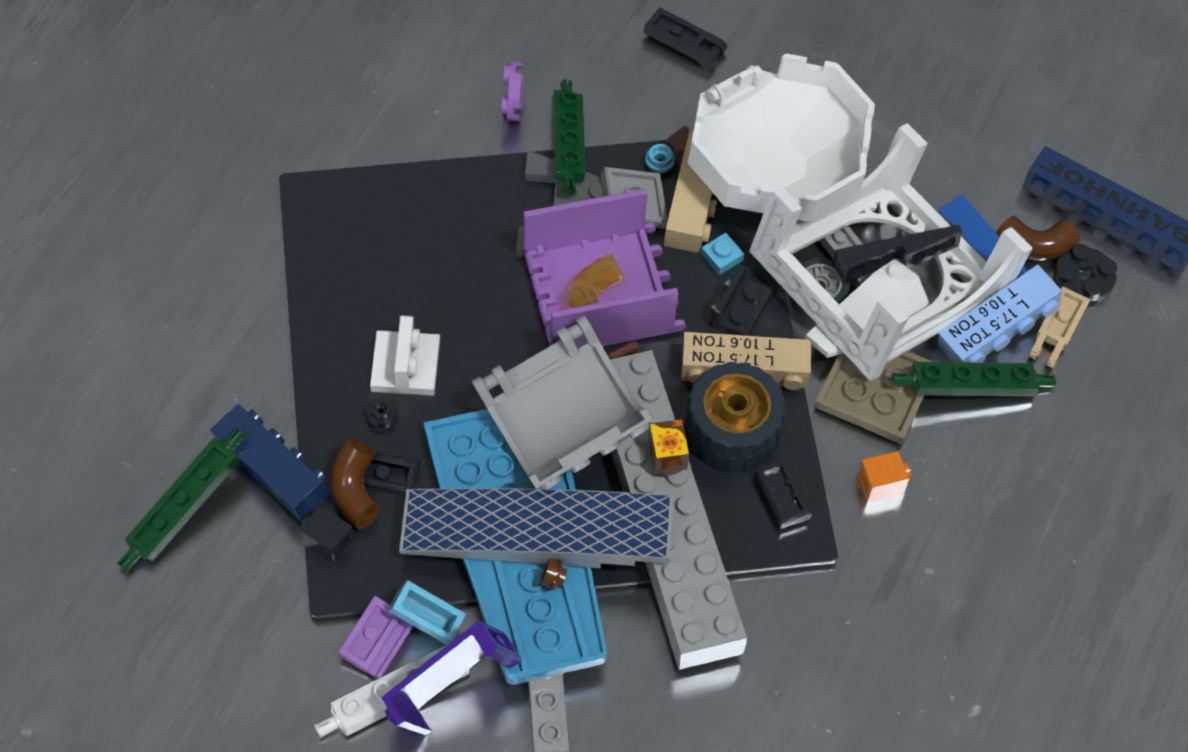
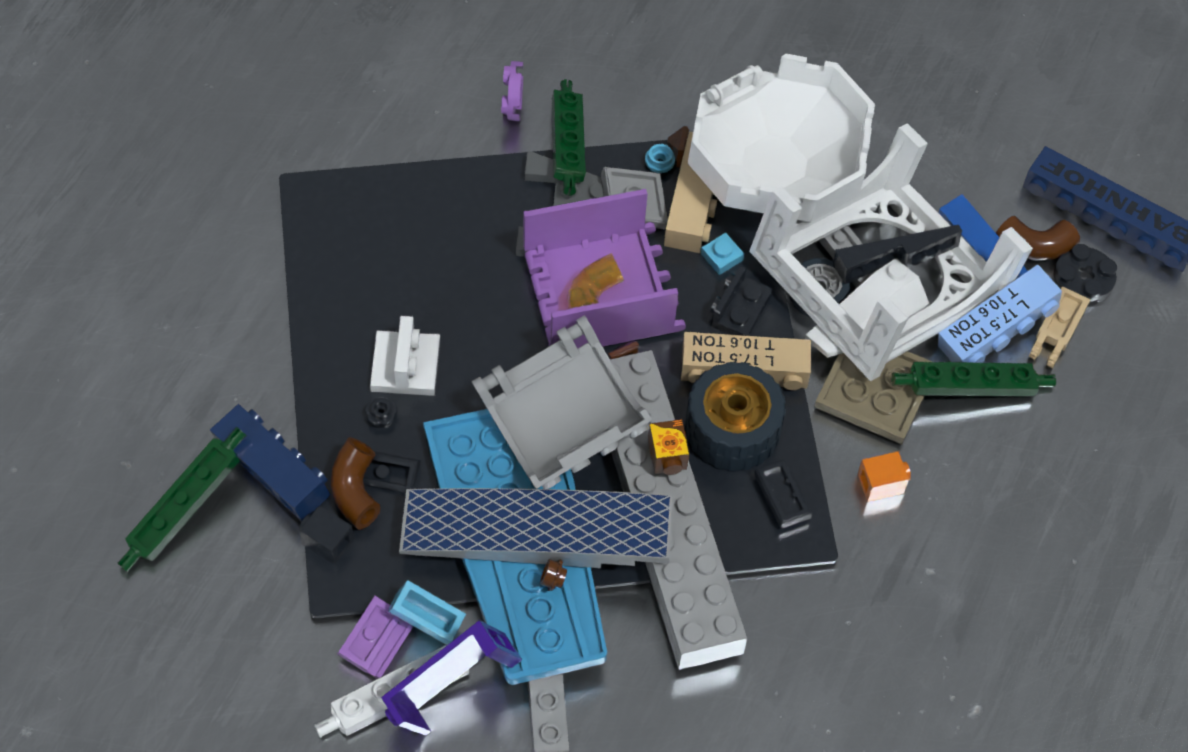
black plate [644,7,727,70] -> none

